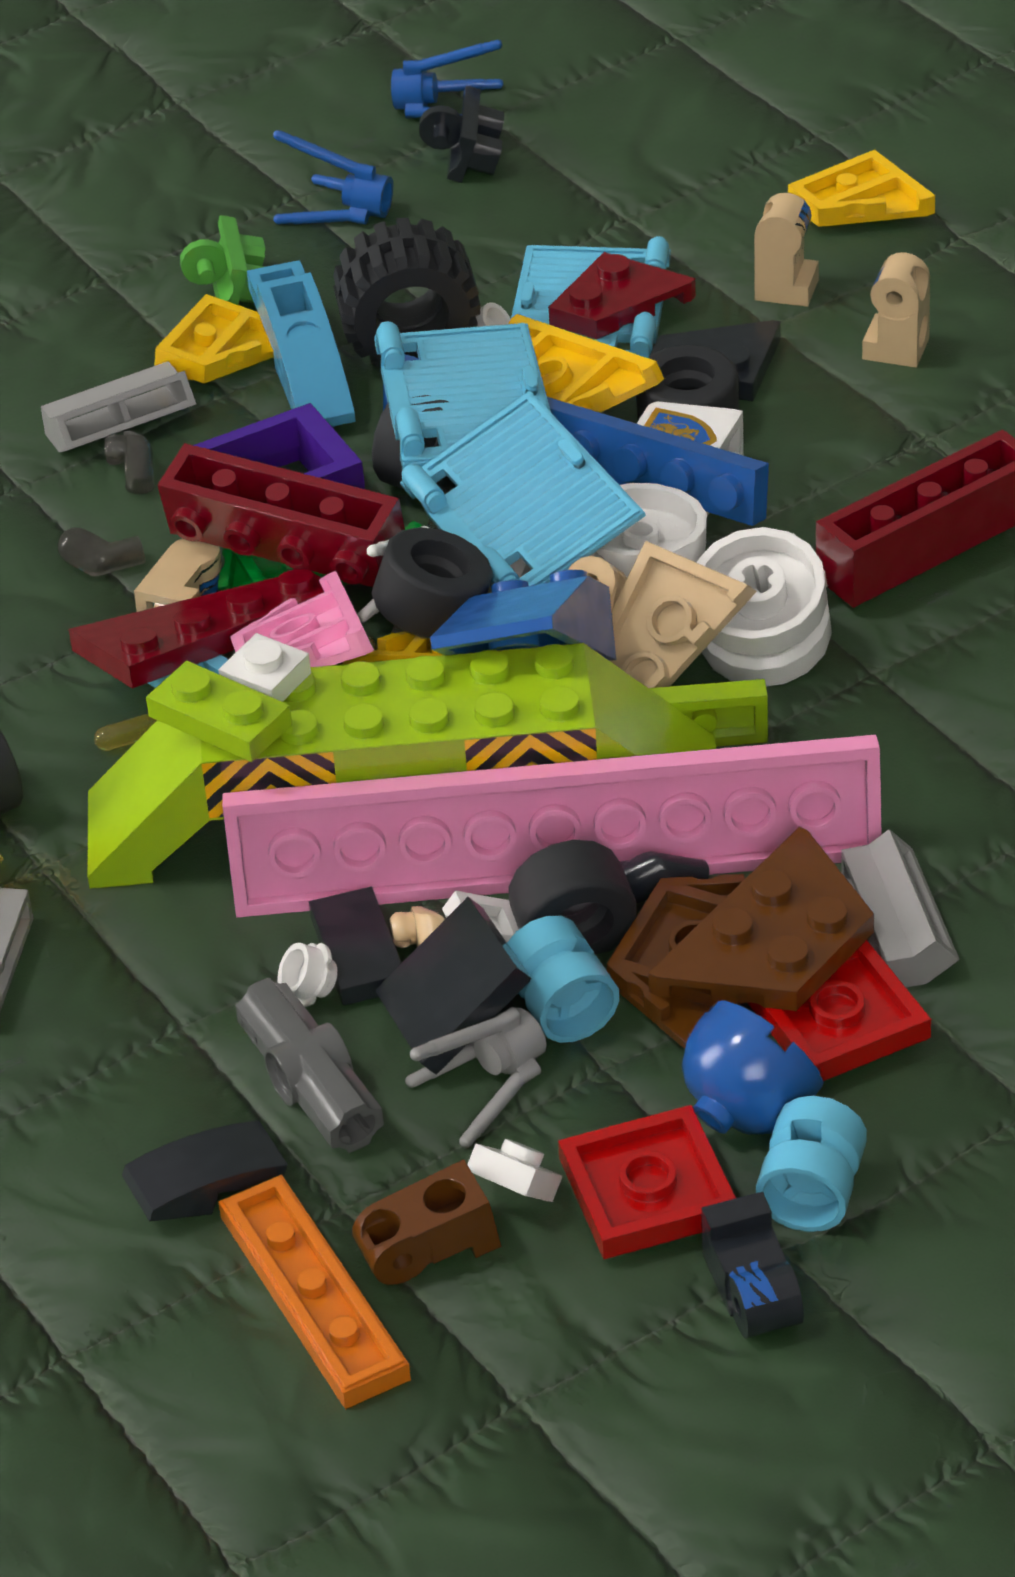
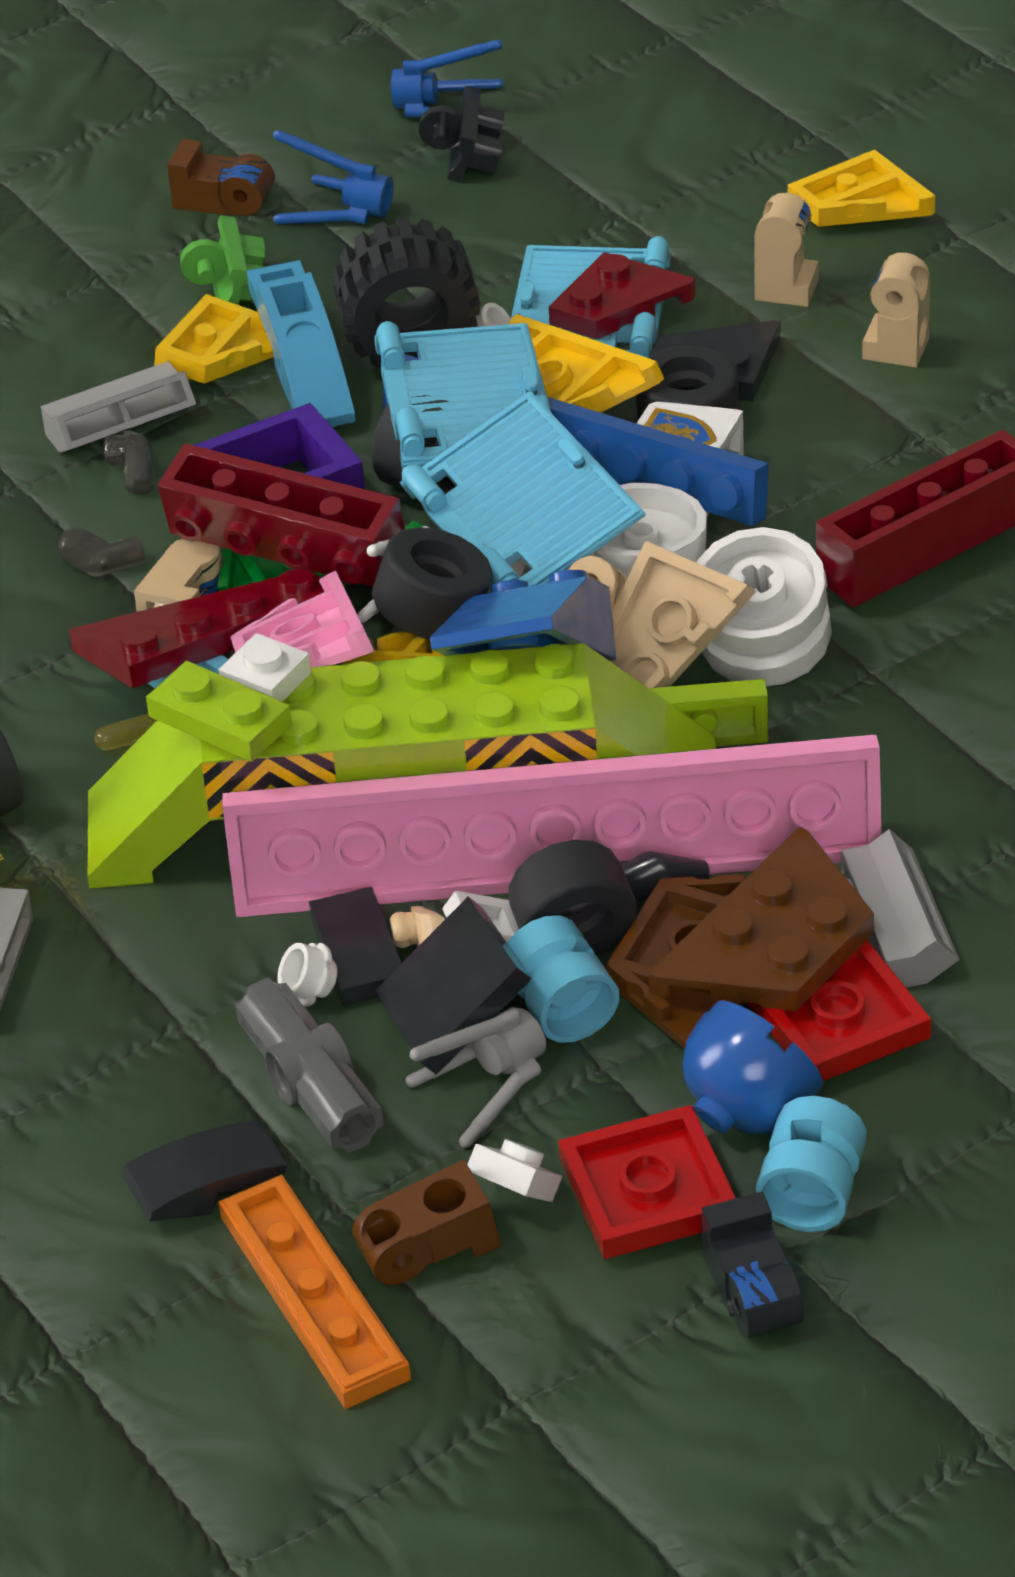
none -> reddish brown leg [167,139,275,216]

